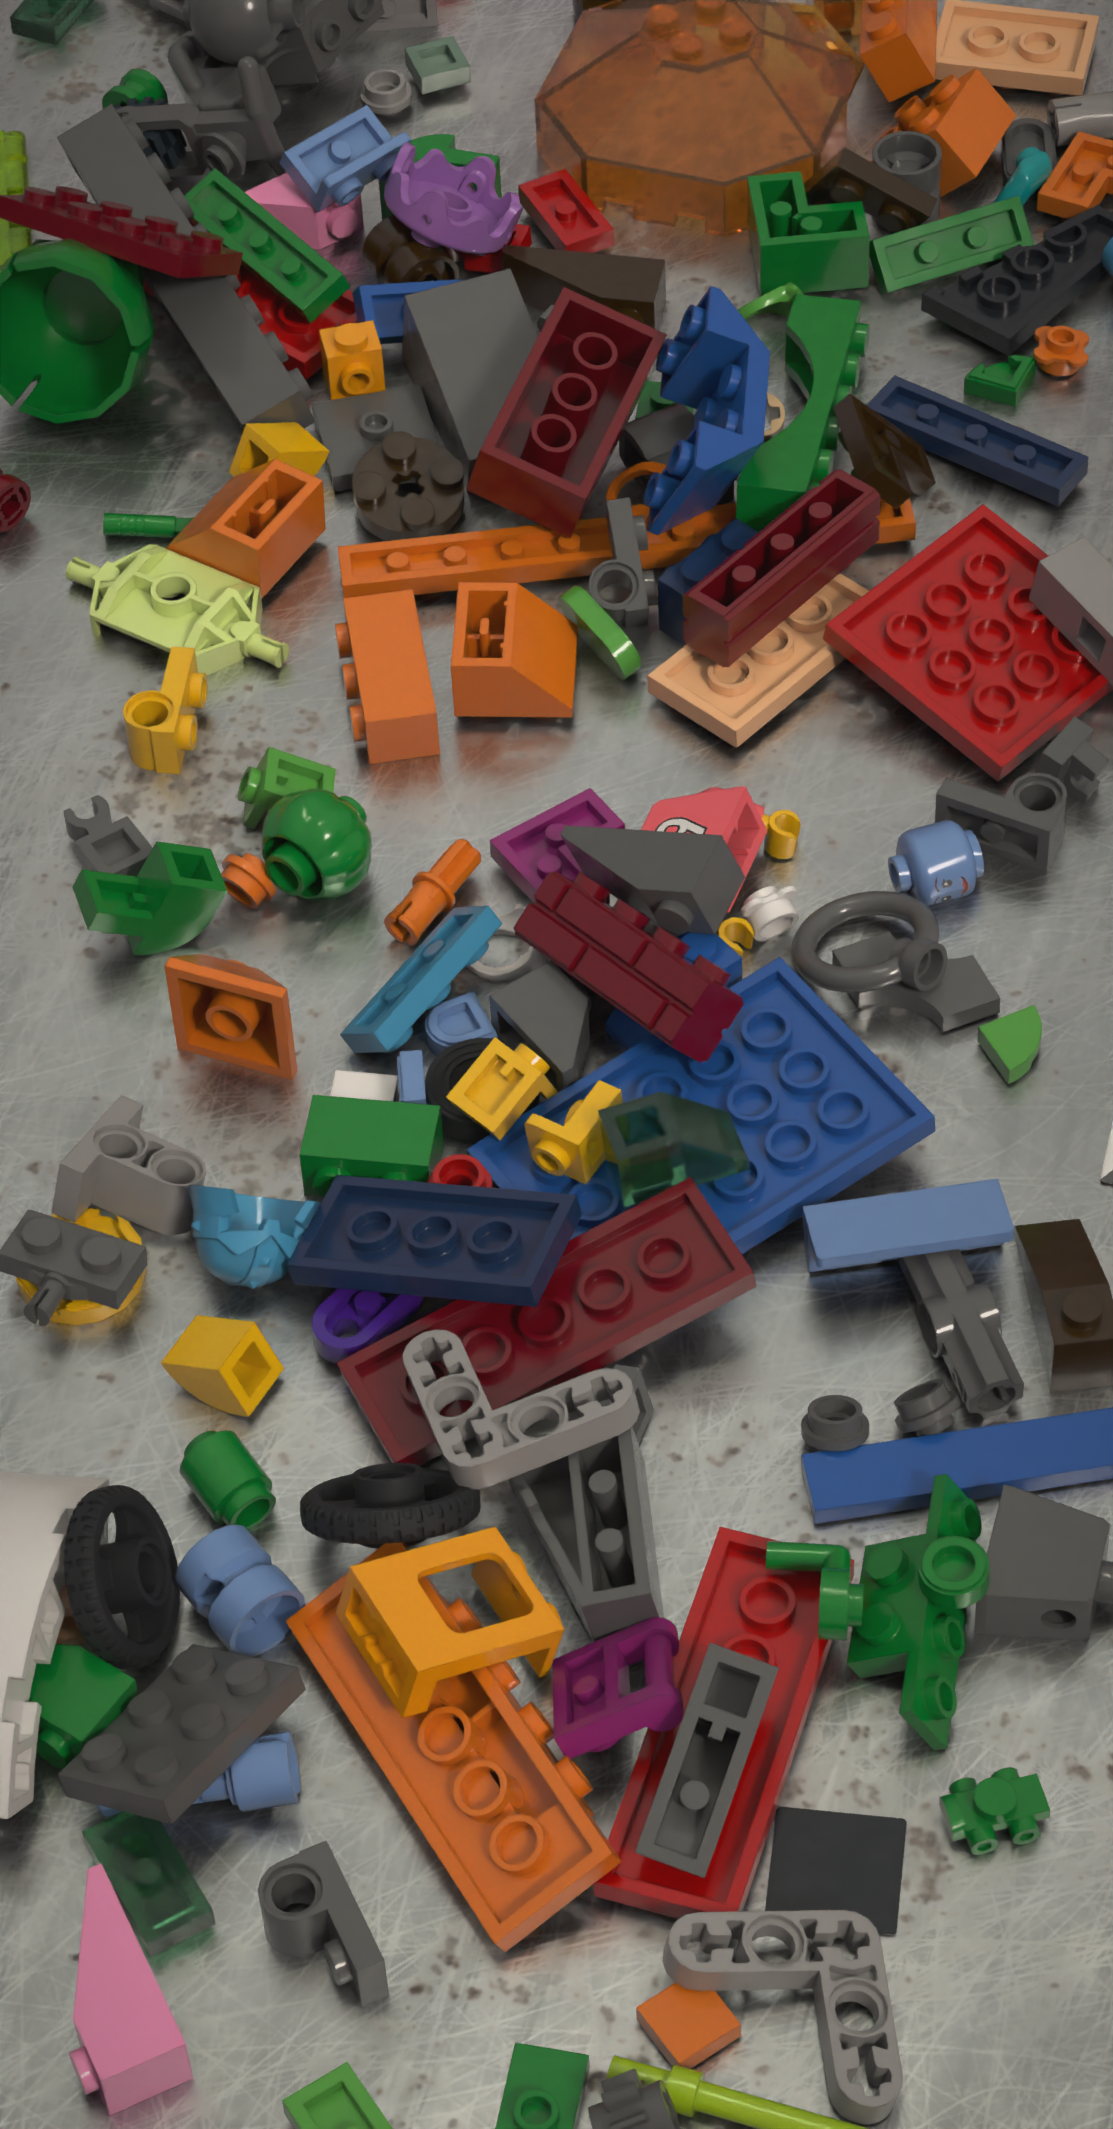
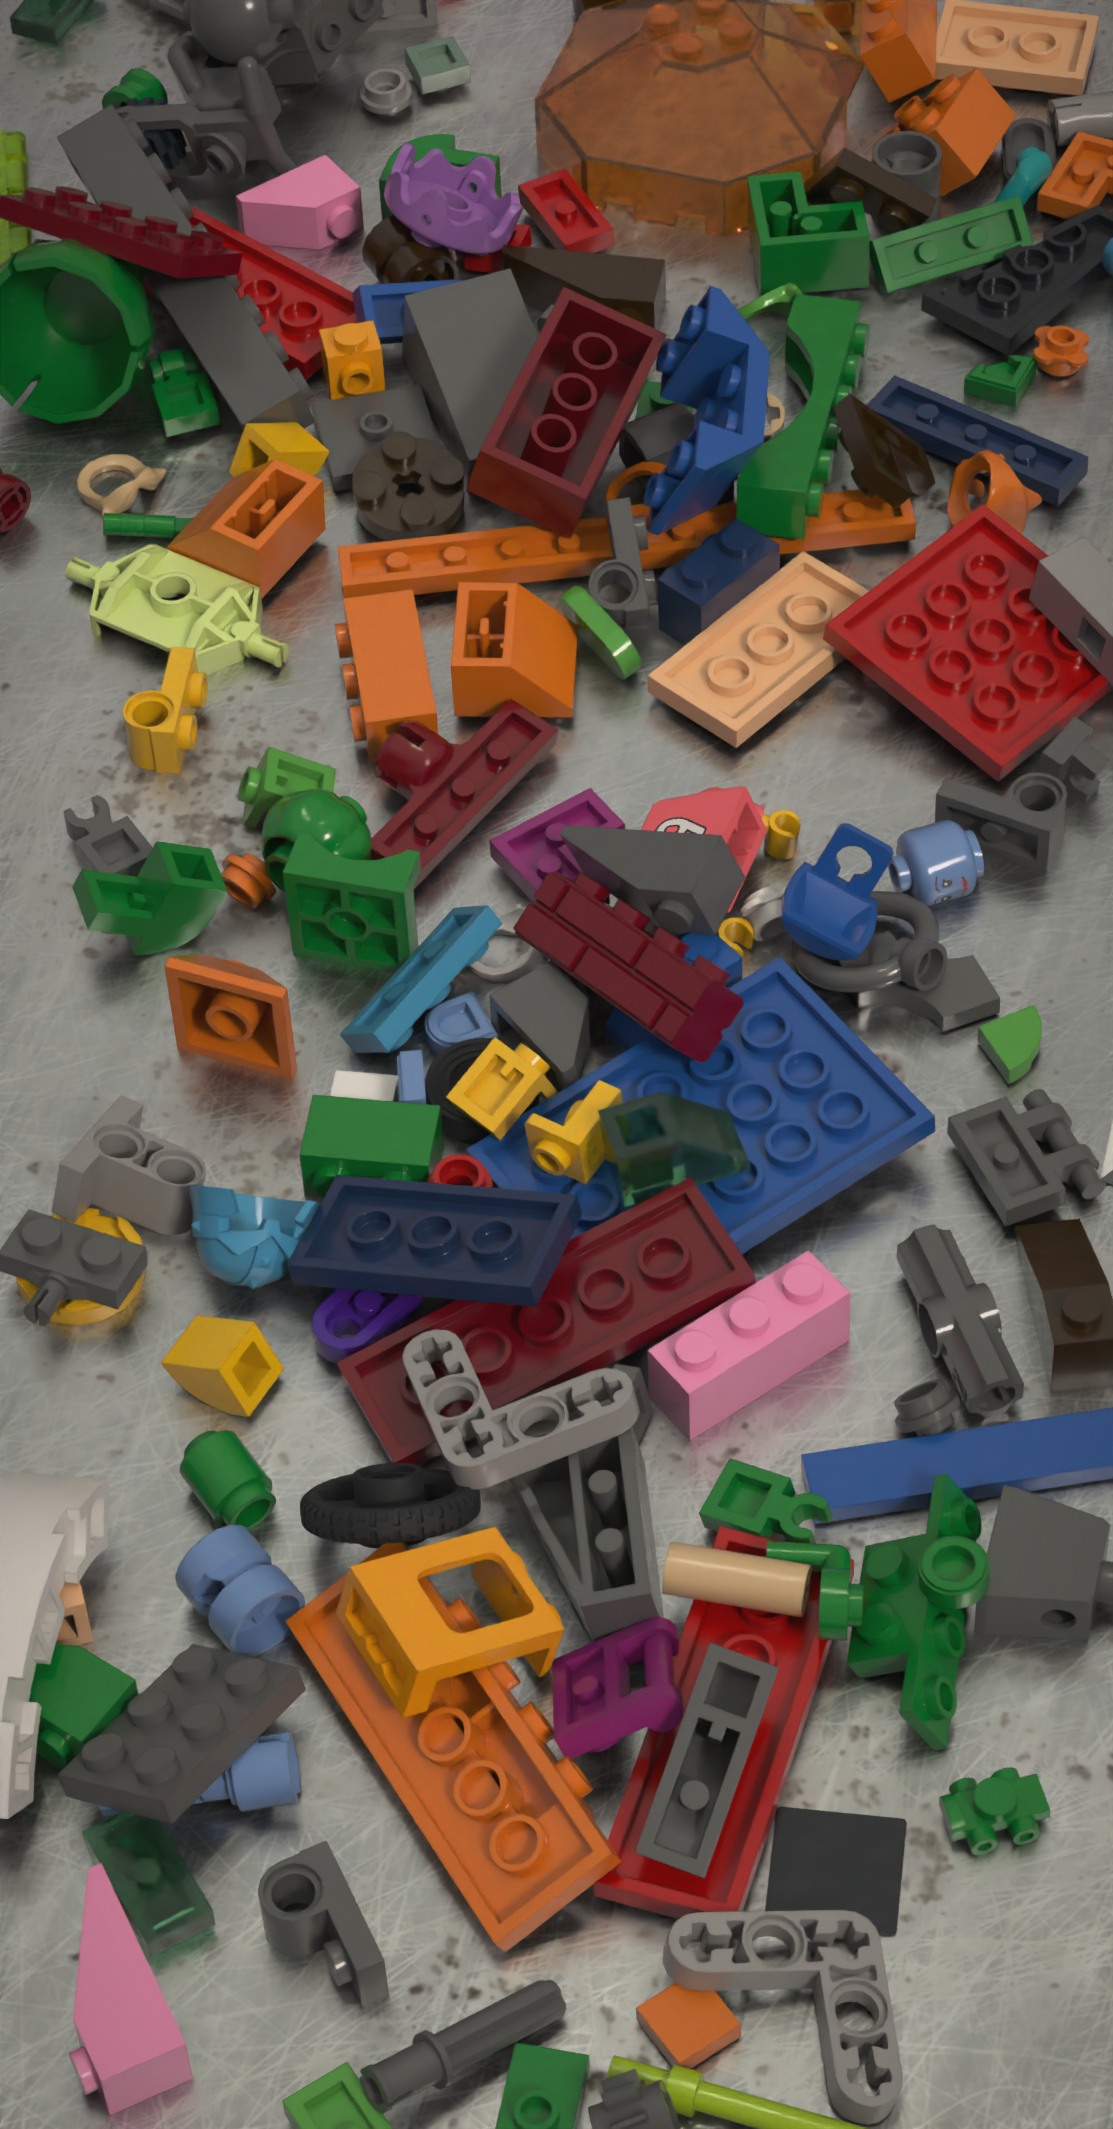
black wheel [64,1485,180,1669] -> none
green plate [184,168,350,323] -> none
medium blue bracket [279,105,412,213] -> none
orange axle [384,839,481,946] -> none
dark red brick [682,469,880,667] -> none
dark grey plate [801,1395,869,1451] -> none
medium blue panel [803,1179,1014,1272] -> none
none -> tan piece [77,454,166,517]
none -> green plate [148,348,220,437]
none -> green piece [283,832,421,973]
none -> dark grey axle [360,1980,567,2114]
none -> dark red plate [371,699,558,890]
none -> bright pink brick [648,1250,850,1441]
none -> tan piece [662,1541,812,1618]
none -> green plate [699,1458,833,1544]
none -> blue piece [781,823,894,961]
none -> orange piece [947,450,1042,534]
none -> dark grey plate [947,1089,1106,1226]

